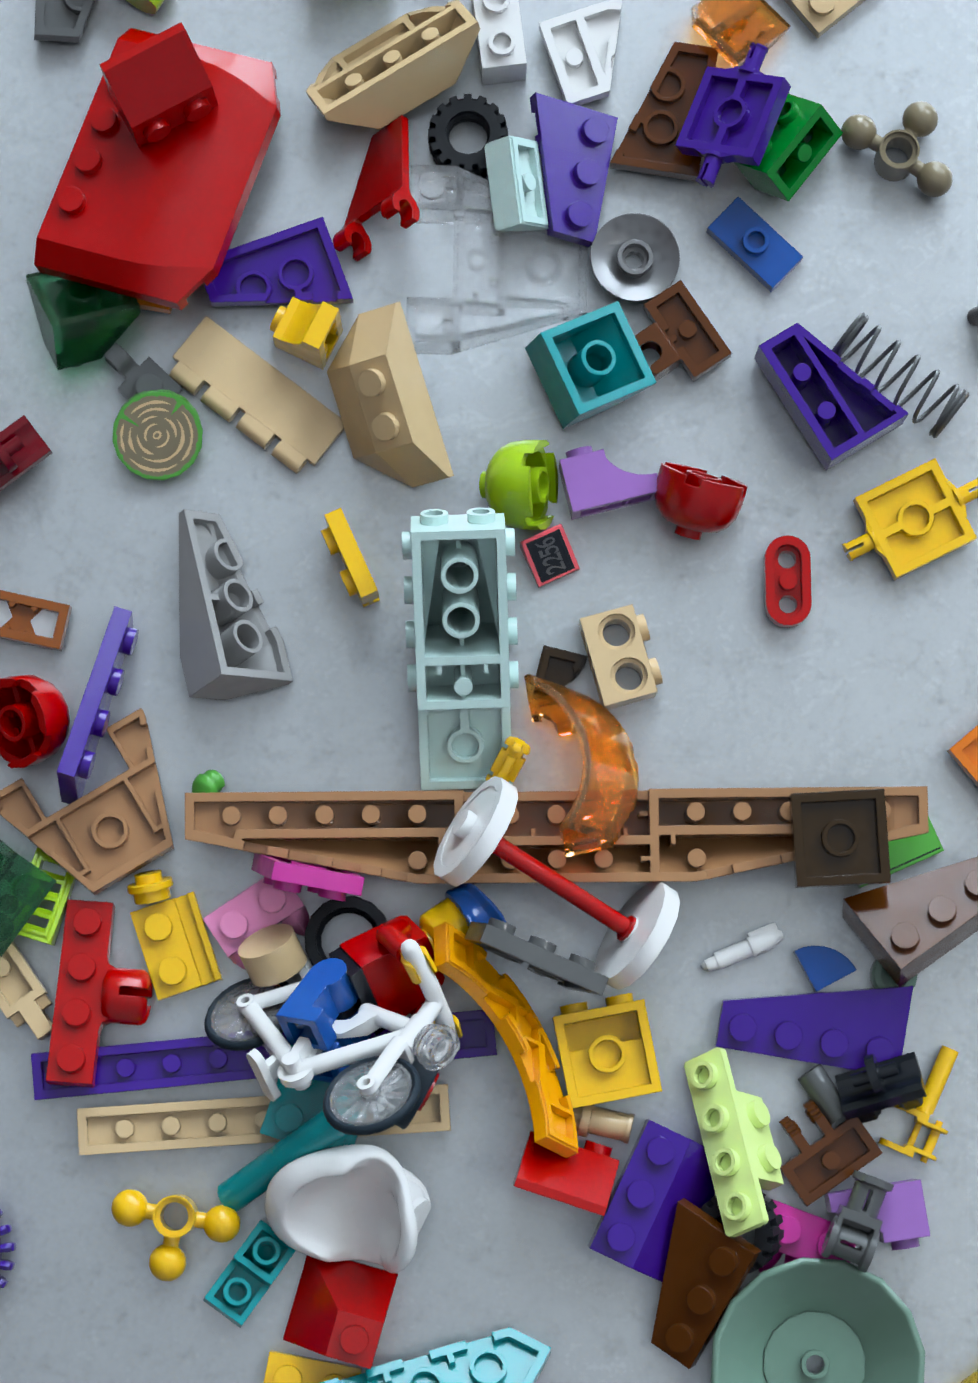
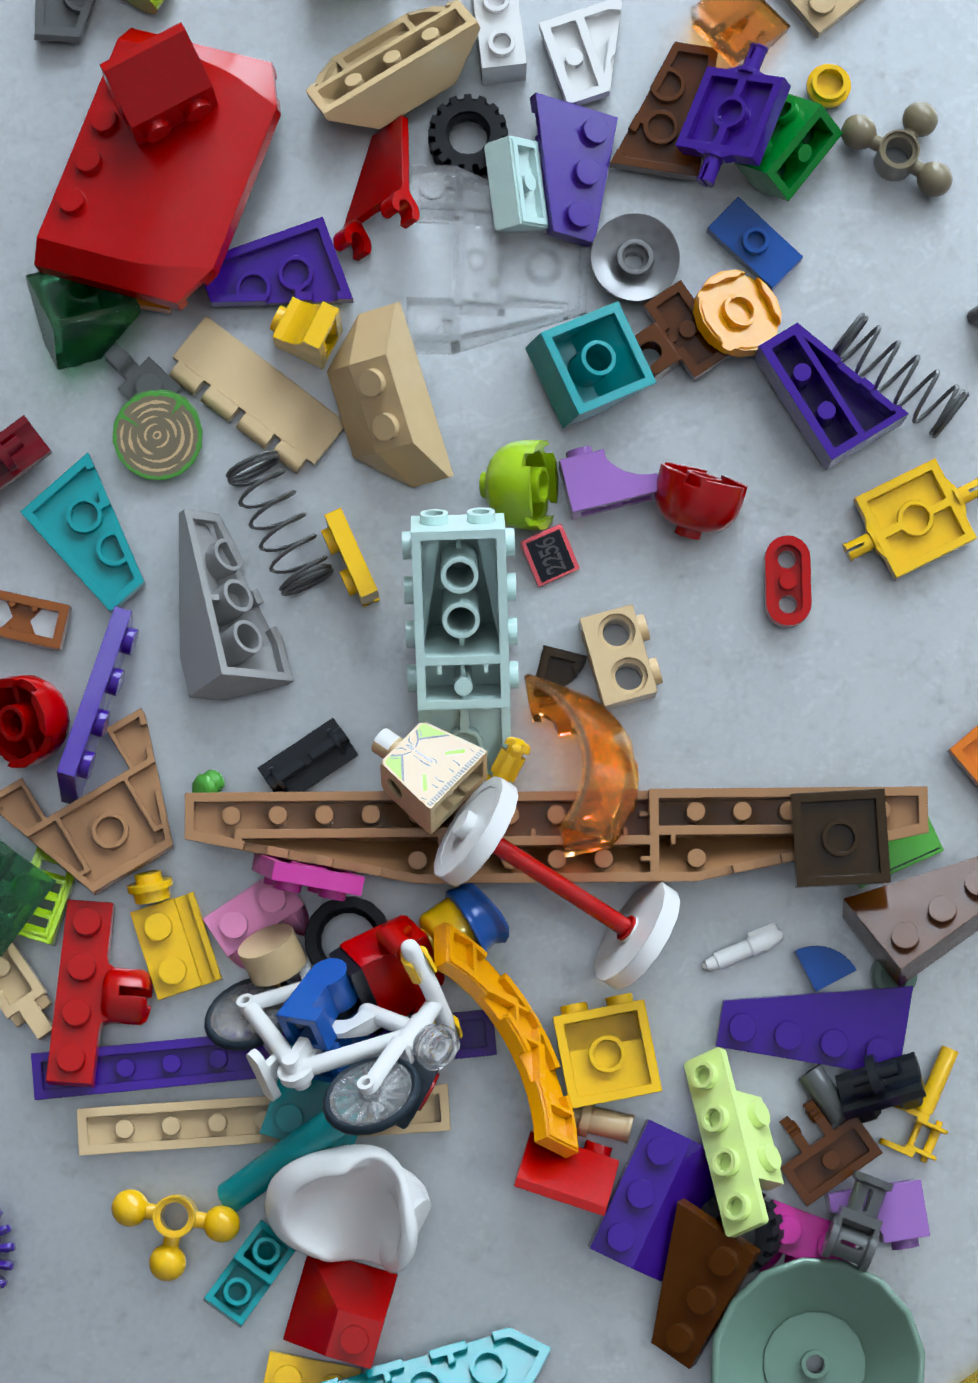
dark grey wing [464,917,609,995] -> none
none -> teal wing [20,452,146,614]
none -> dark grey piece [225,450,334,596]
none -> black hinge [258,718,359,792]
none -> torso [371,722,487,835]
none -> light orange tile [693,269,782,358]
none -> yellow plate [806,64,851,109]

